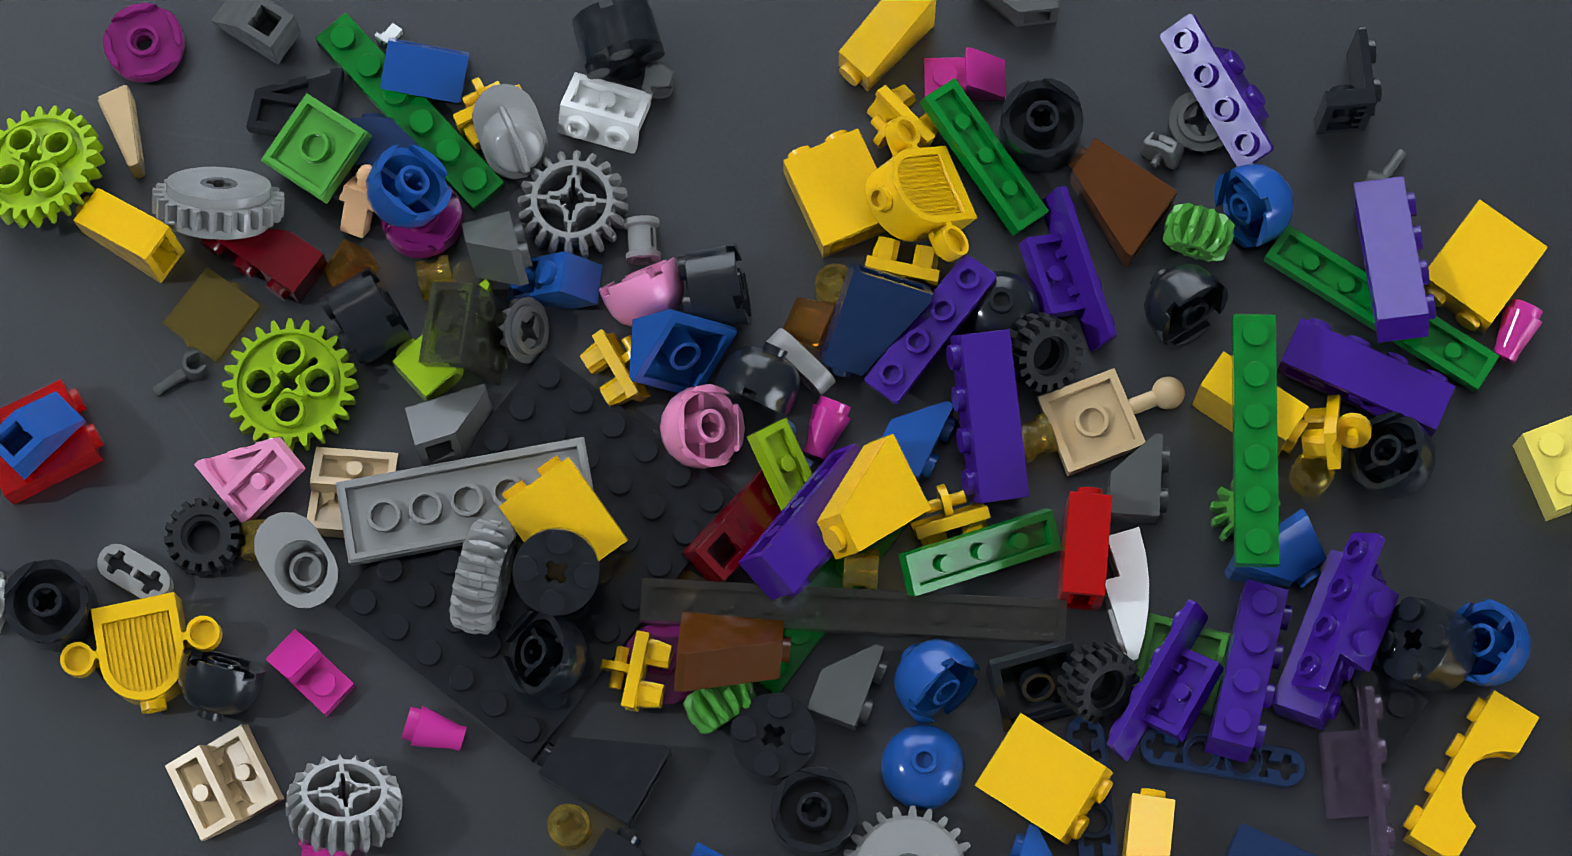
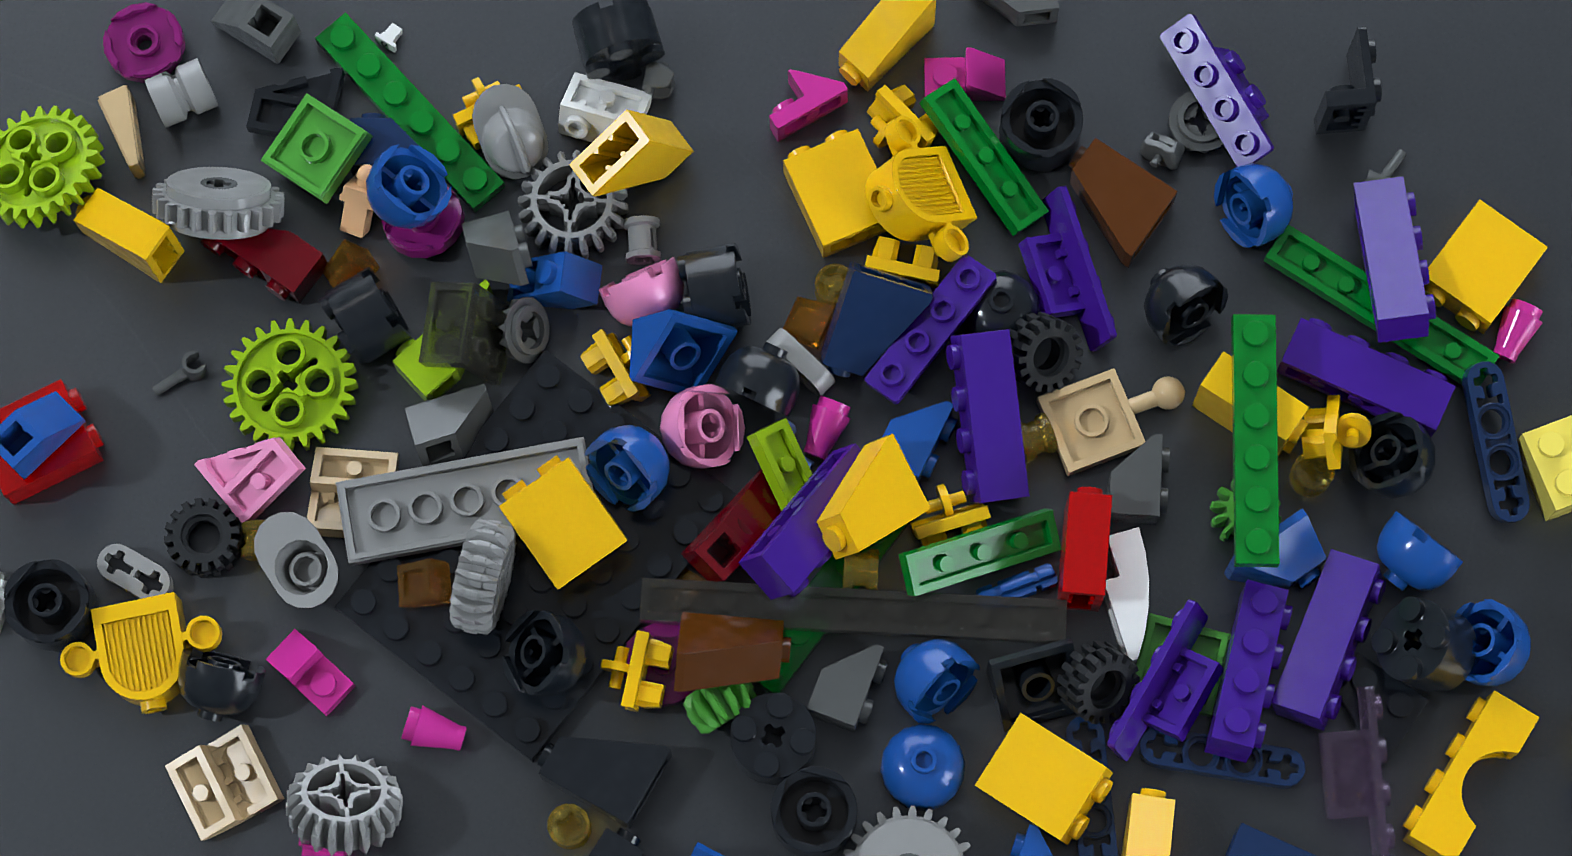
clear yellow piece [163,267,261,363] -> none
blue panel [380,37,469,103] -> none
clear yellow wheel [415,255,456,301] -> none
black brick [512,527,600,616] -> none
bright green gear [1163,203,1235,262] -> none
dark purple bracket [1291,532,1399,692] -> none
none -> light grey wheel [145,58,219,128]
none -> clear orange slope [397,558,451,608]
none -> yellow slope [569,109,694,196]
none -> blue cylinder [585,425,670,511]
none -> dark pink slope [769,69,848,142]
none -> blue axle [976,563,1058,612]
none -> blue cylinder [1377,511,1463,591]
none -> dark blue beam [1462,361,1530,523]

